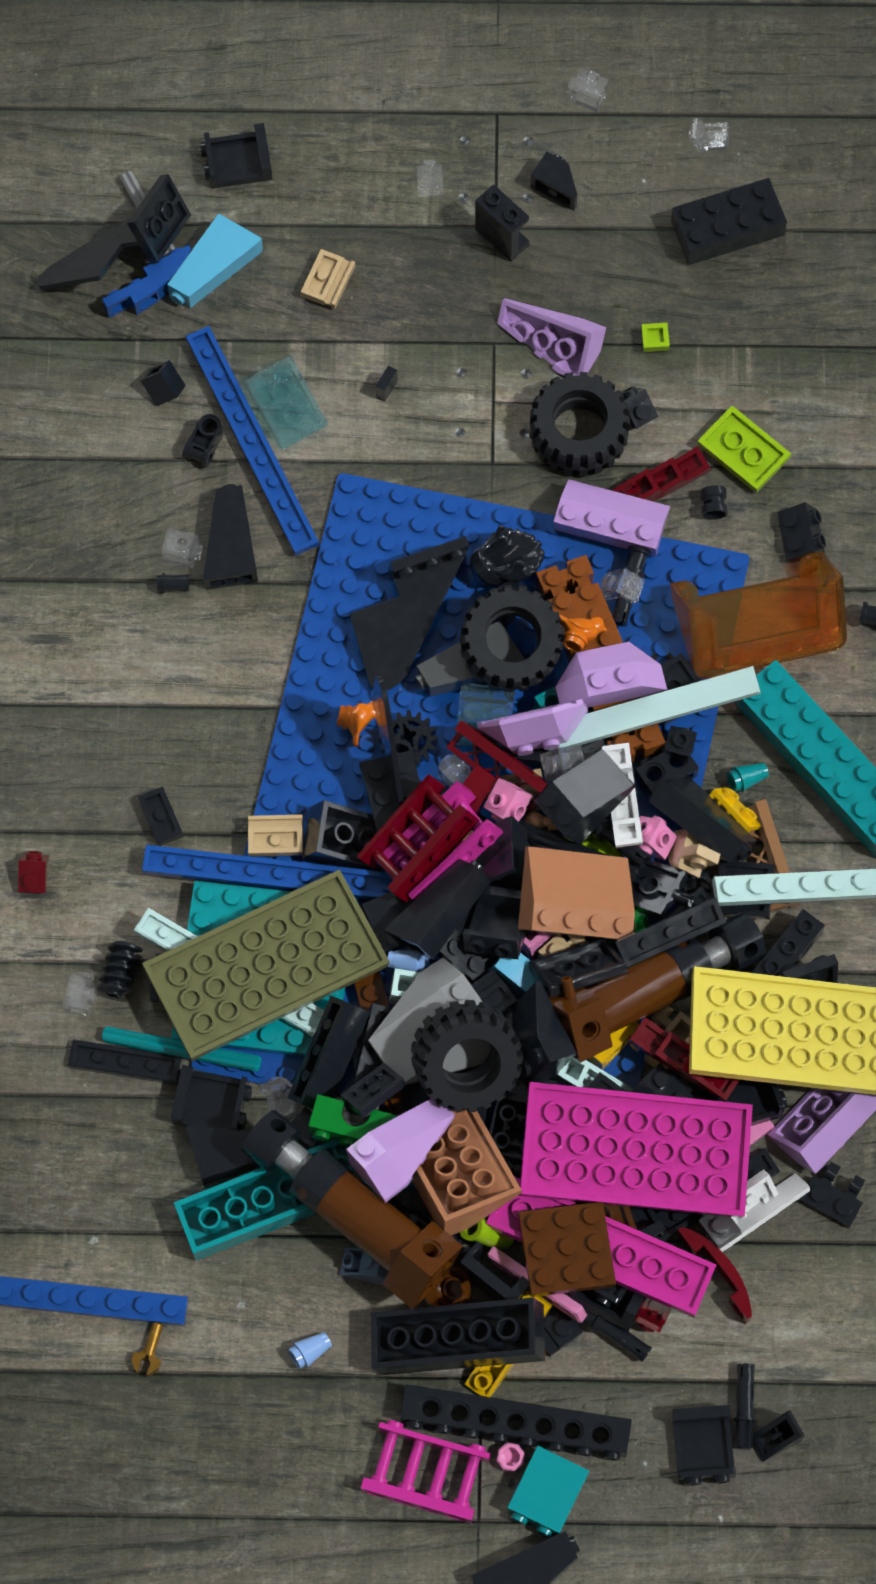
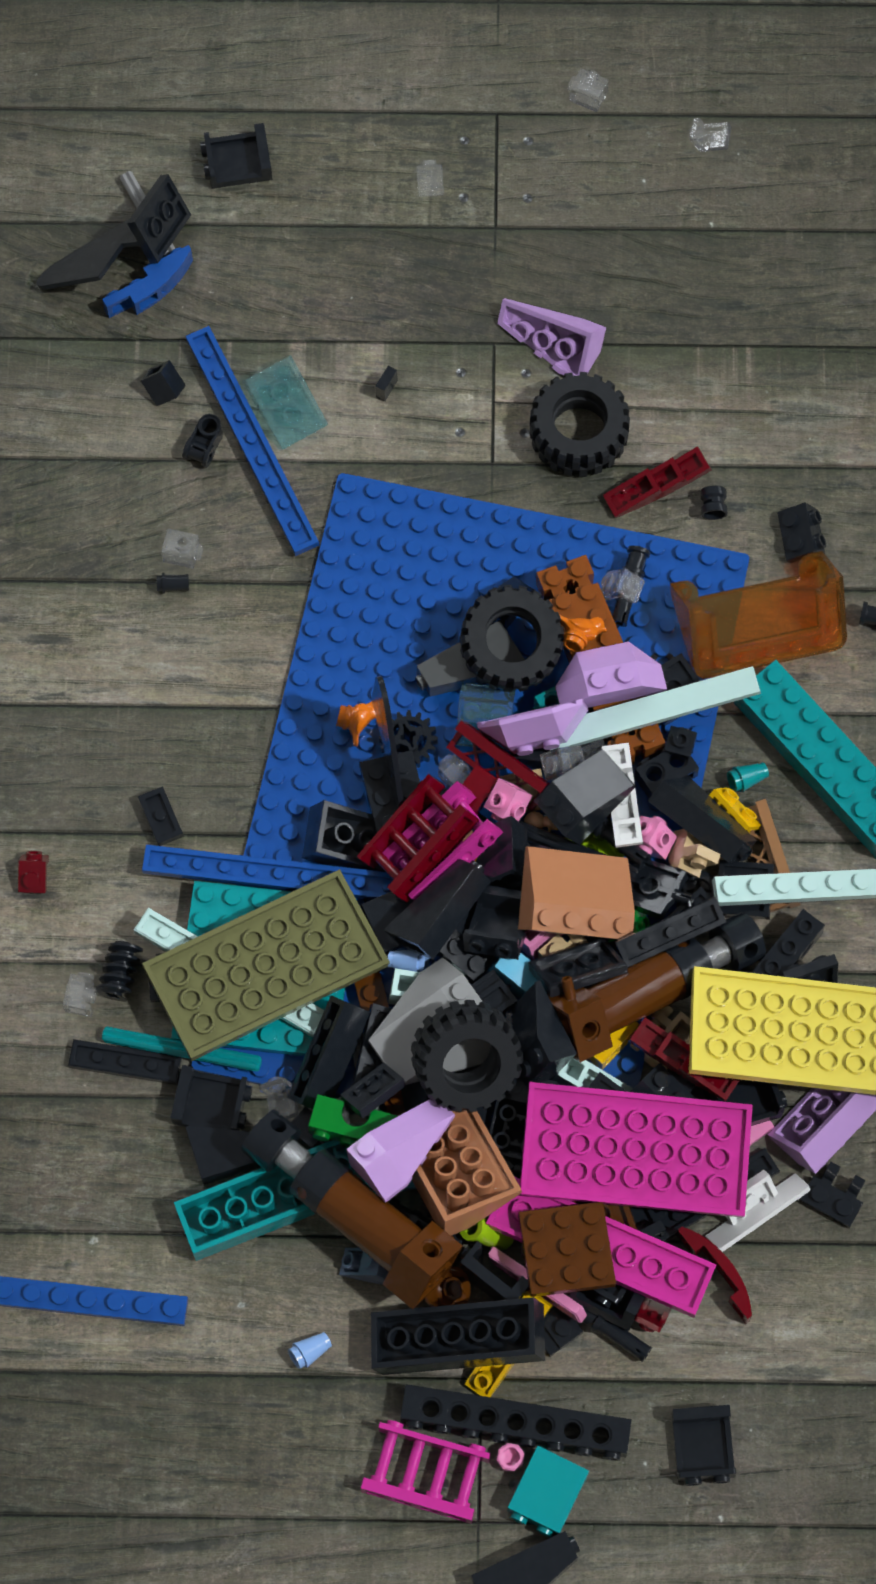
pearl gold bar [131,1322,163,1377] -> none
medium azure slope [167,214,263,308] -> none
black slope [203,484,258,590] -> none
tan plate [248,815,303,856] -> none
tan plate [300,249,355,309] -> none
black piece [350,536,469,691] -> none
black hair [470,525,545,586] -> none
black panel [475,185,530,262] -> none
black slope [531,152,577,210] -> none
lavender slope [554,479,670,557] -> none
black bracket [622,386,659,429] -> none
lime plate [641,323,670,352] -> none
black brick [671,178,787,265] -> none
lime plate [697,406,791,493] -> none
flat silver bracket [698,1214,742,1249] -> none
black axle [733,1363,756,1450] -> none
black slope [753,1410,805,1462] -> none

